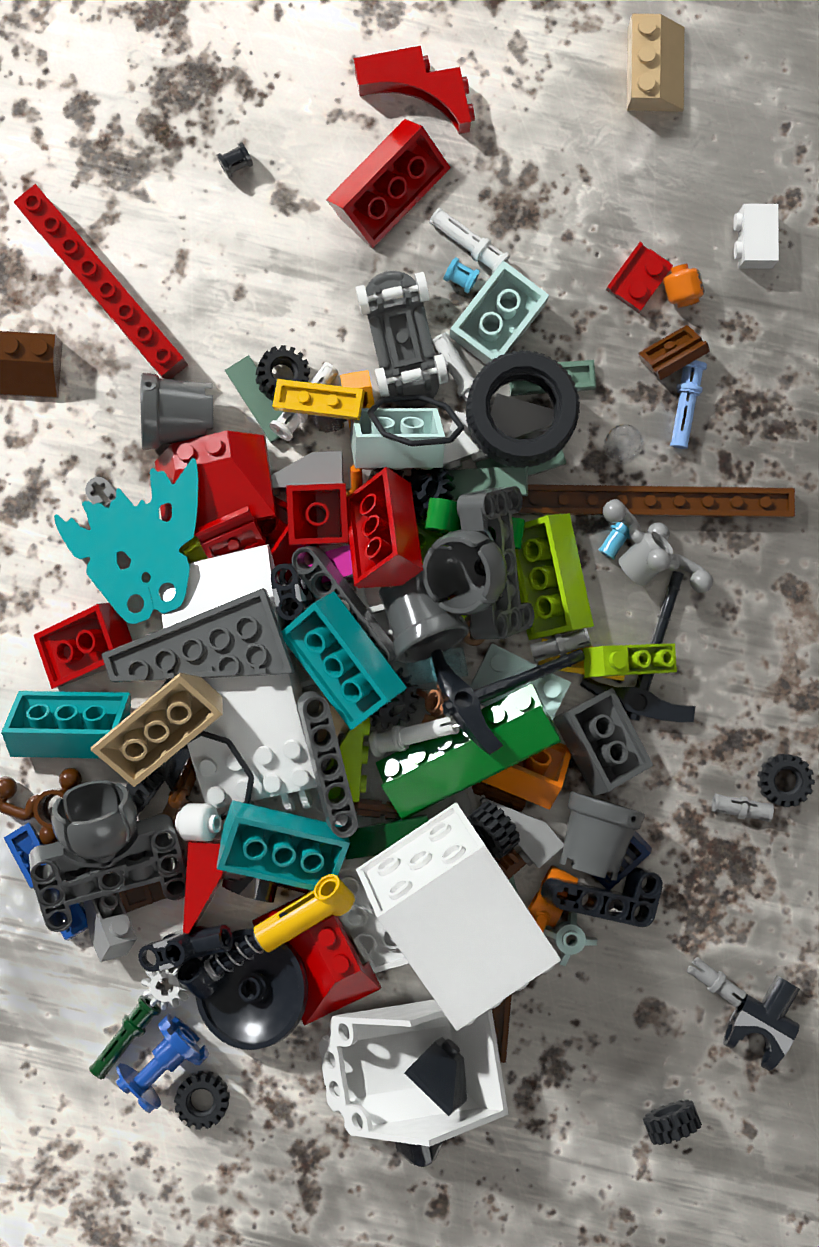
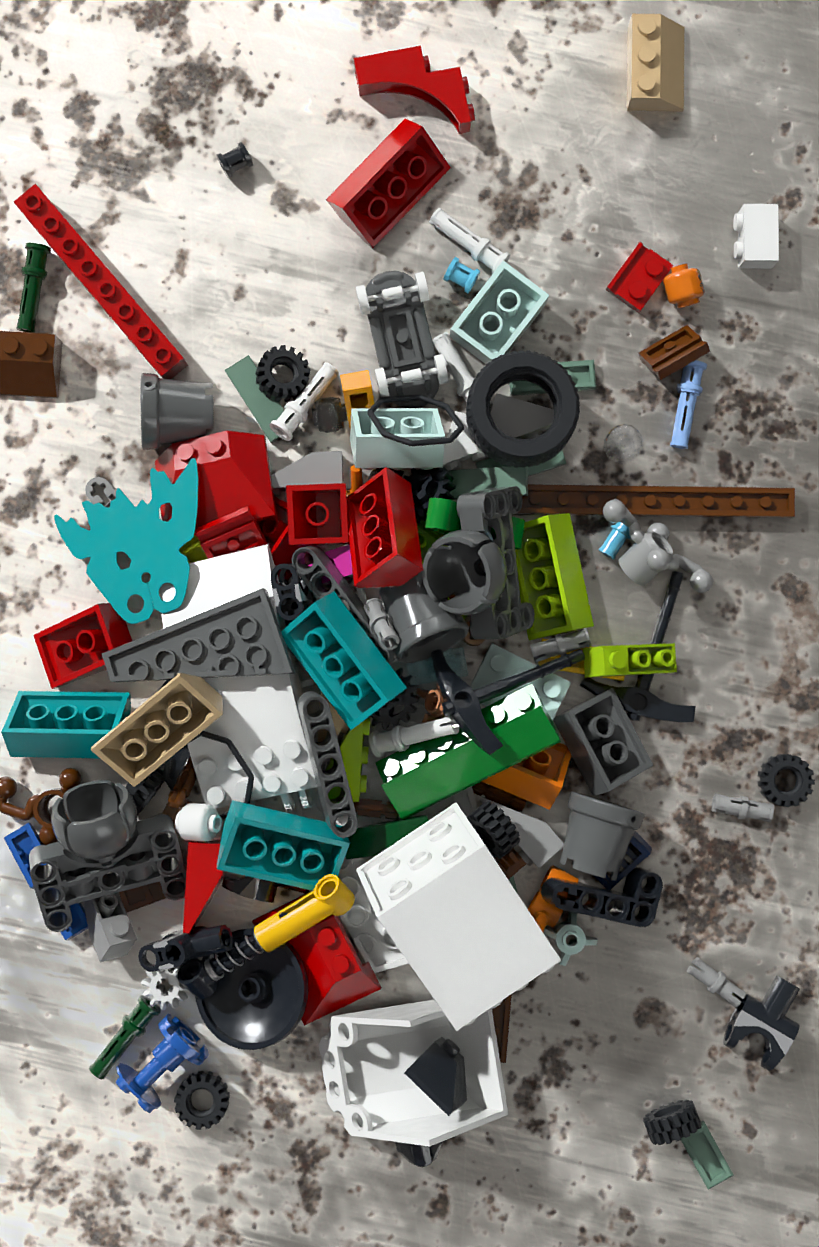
yellow plate [272,379,365,421] -> none
none -> dark green pin [16,242,51,333]
none -> light grey pin [364,598,400,650]
none -> sand green tile [681,1121,734,1190]

